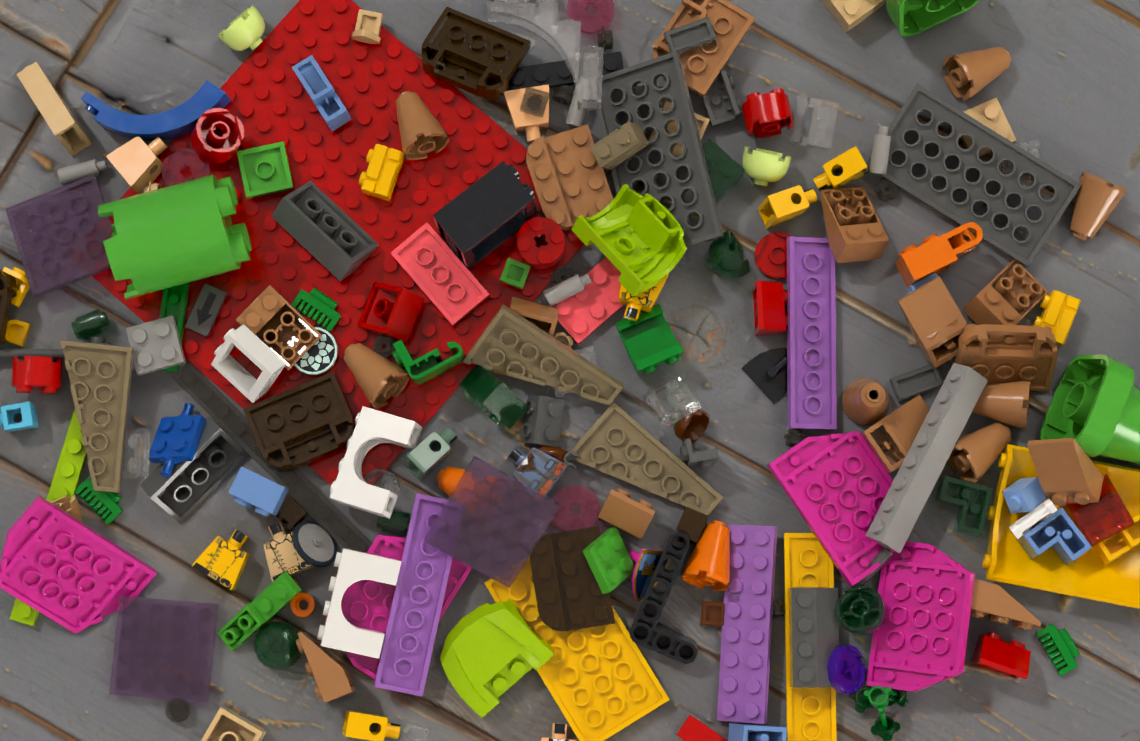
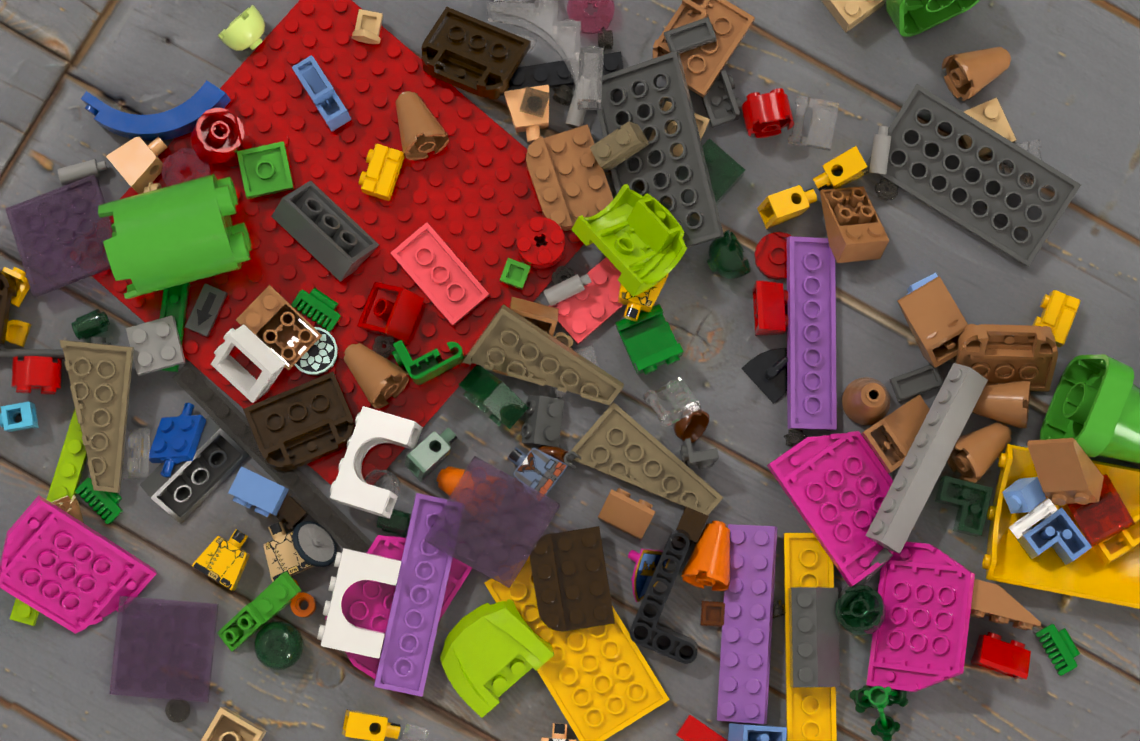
tan slope [16,62,92,157] -> none
medium nougat slope [296,632,357,703] -> none
black window [433,161,536,270] -> none
clear pink plate [551,485,599,531] -> none
bright green plate [583,527,635,594] -> none
yellowish green cylinder [742,146,791,186] -> none
dark purple tile [827,645,866,695] -> none
orange brick [895,222,983,288] -> none
medium nougat slope [962,258,1048,325] -> none
medium nougat cone [1070,172,1127,241] -> none

